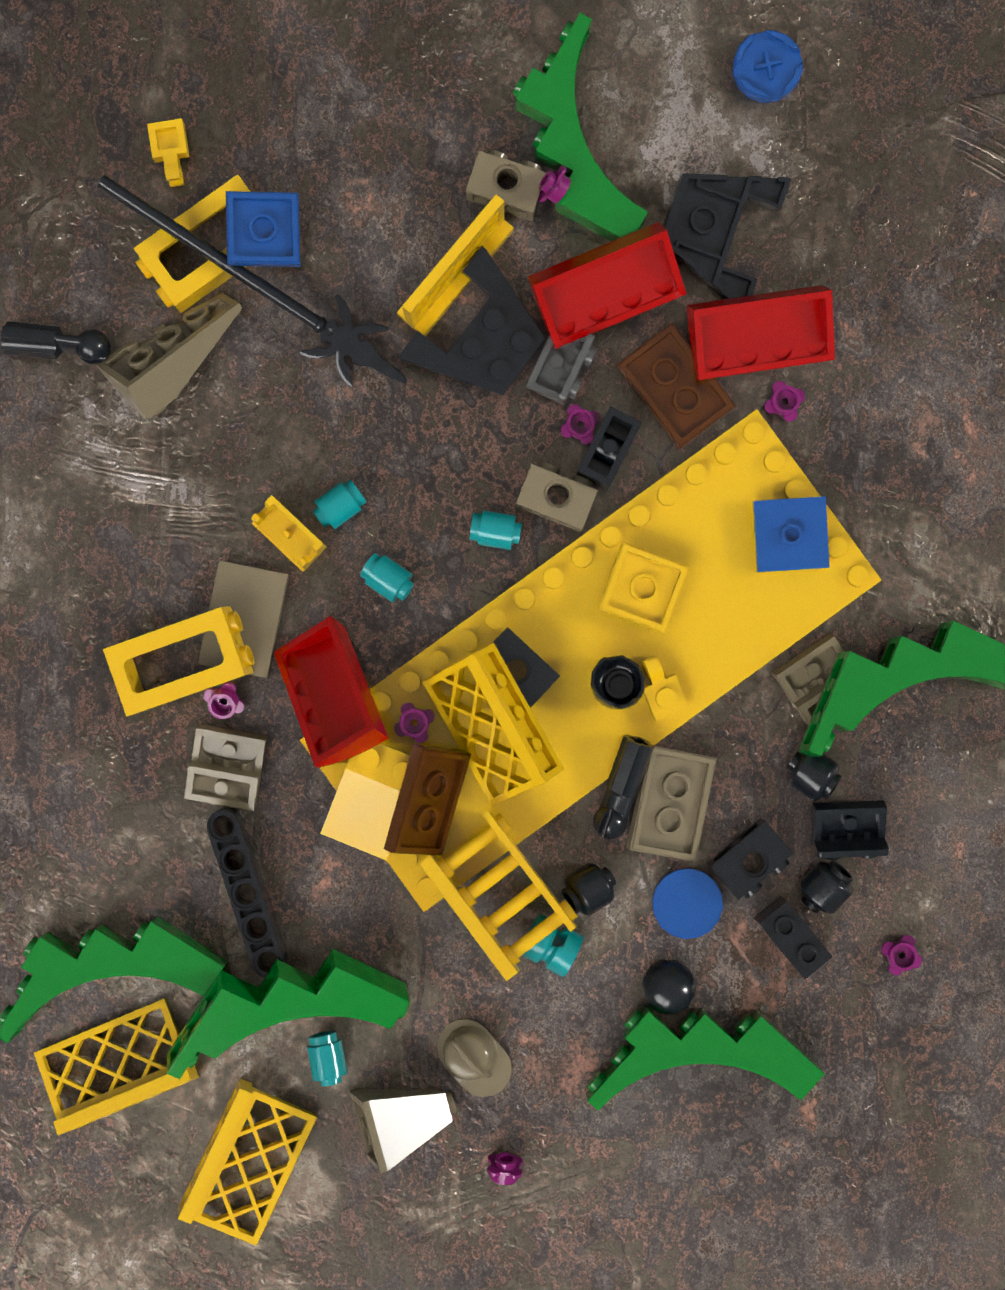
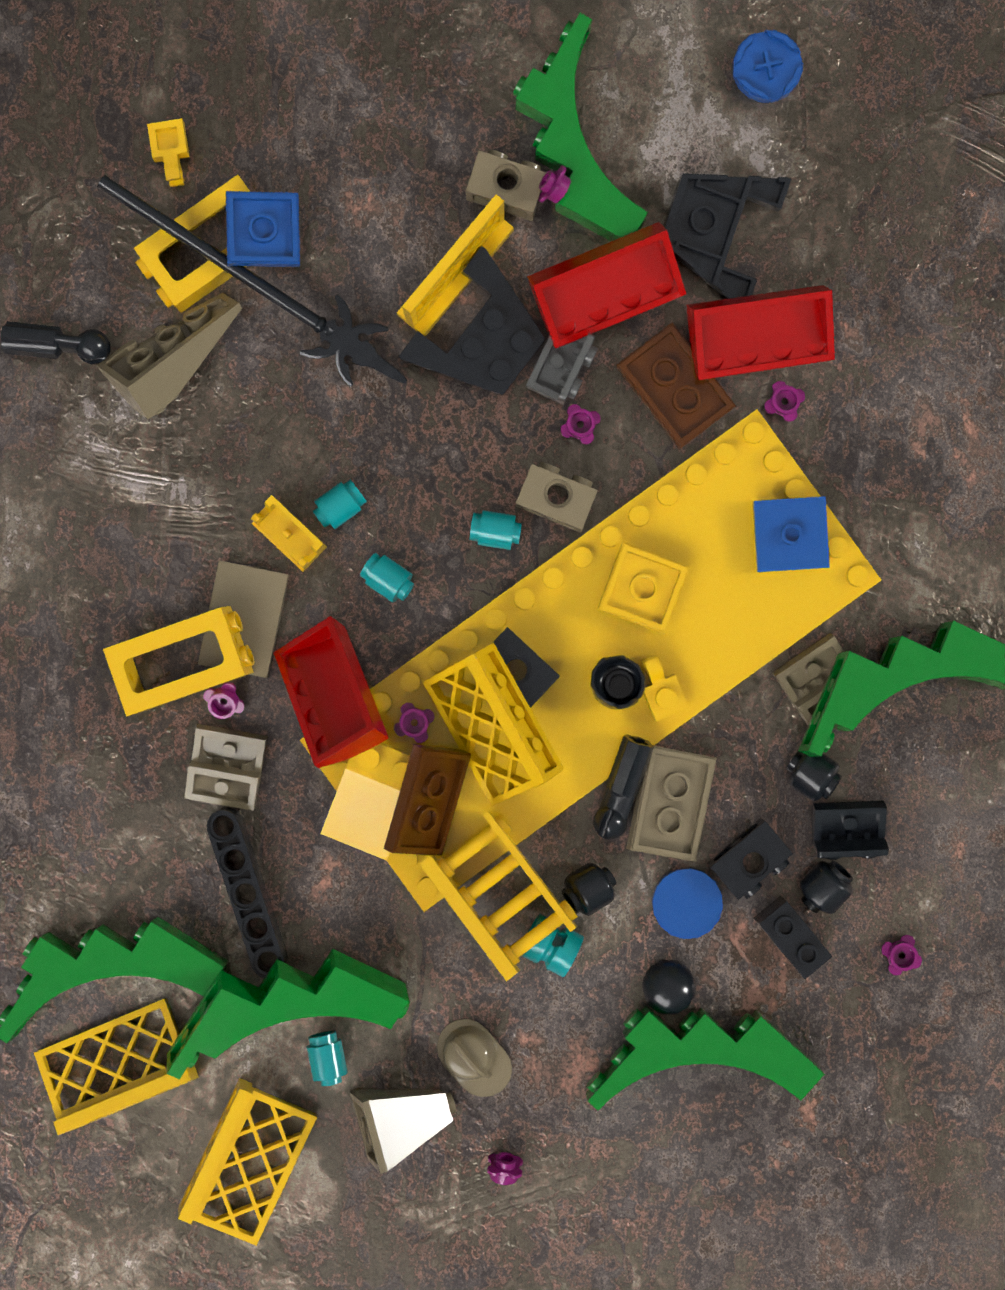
black brick [576,406,642,490] -> none

